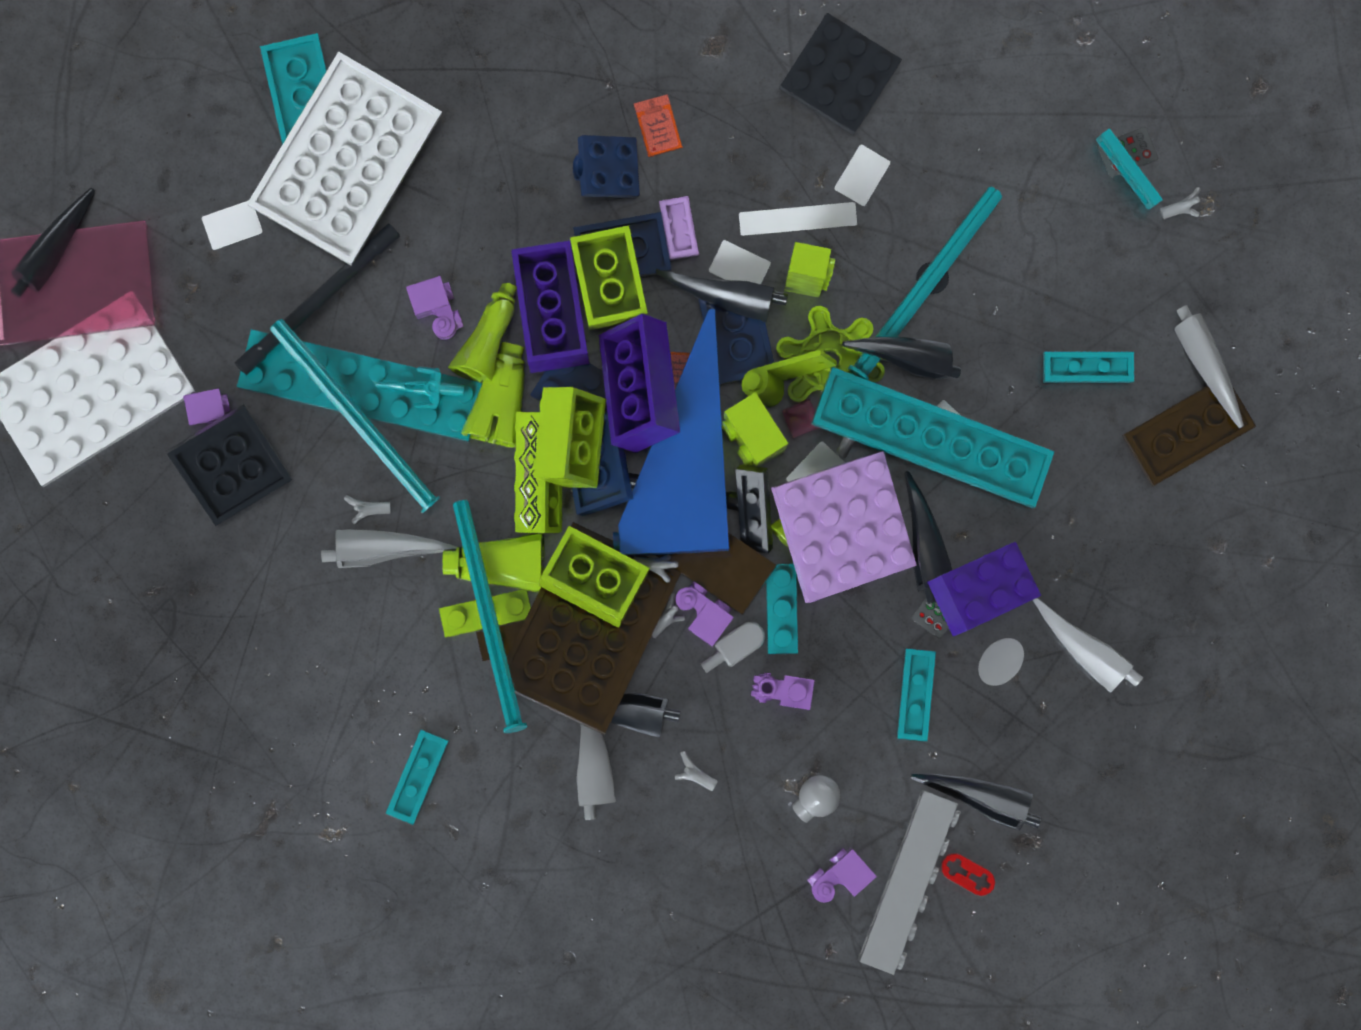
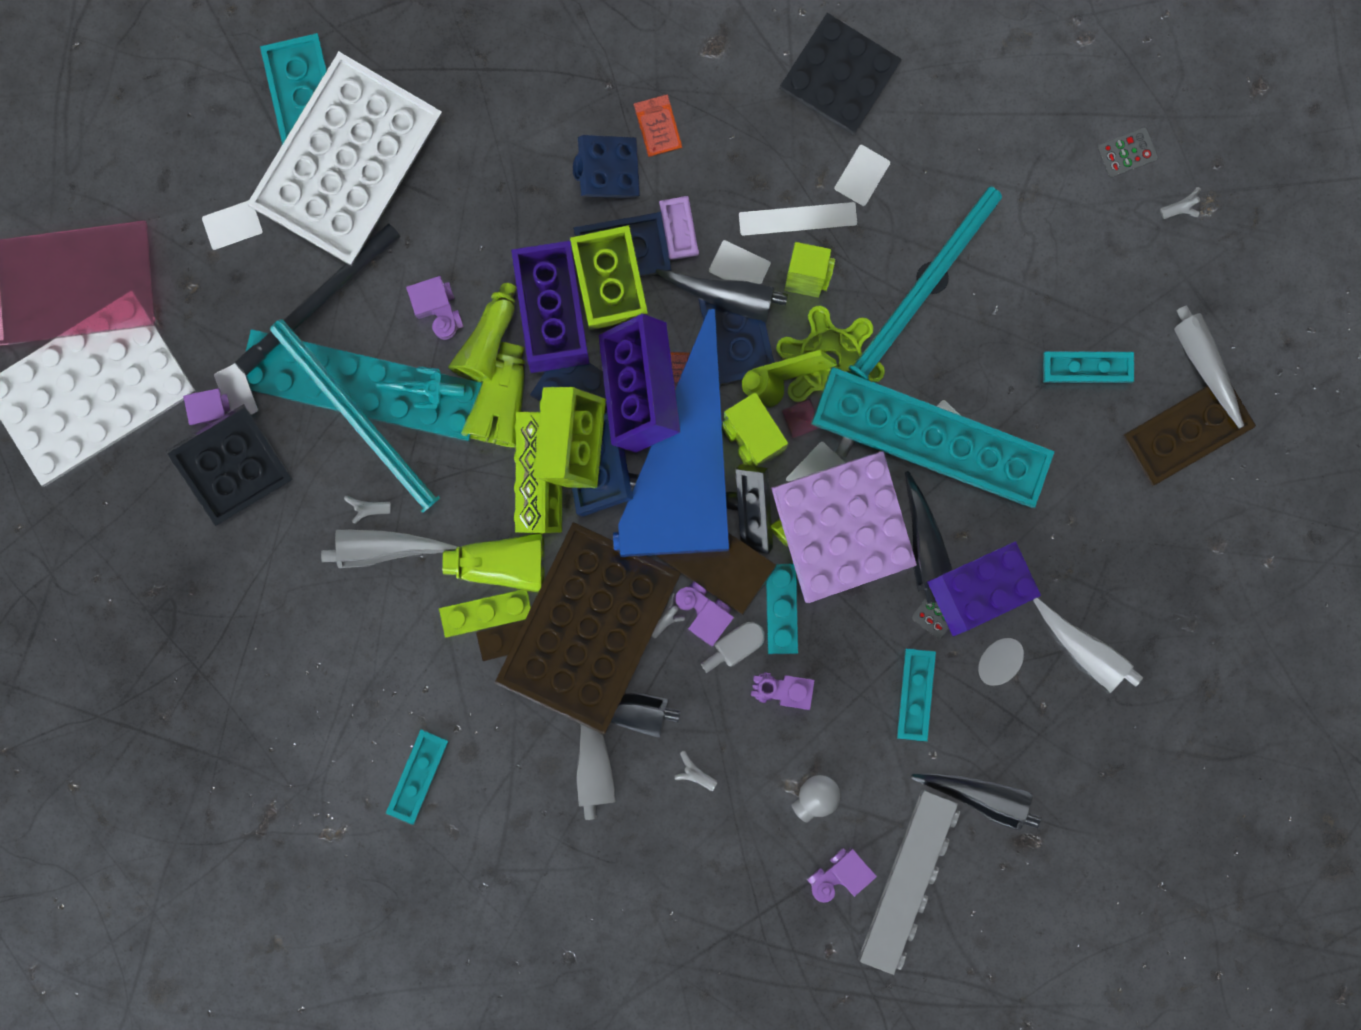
black piece [11,188,95,298] -> none
teal axle [453,500,528,733] -> none
lime brick [539,526,650,628] -> none
light grey bar [633,554,678,583] -> none
black piece [842,337,961,380] -> none
red beam [940,853,995,896] -> none
teal tile [1096,128,1163,209] -> none
none -> white sticker [214,364,258,414]

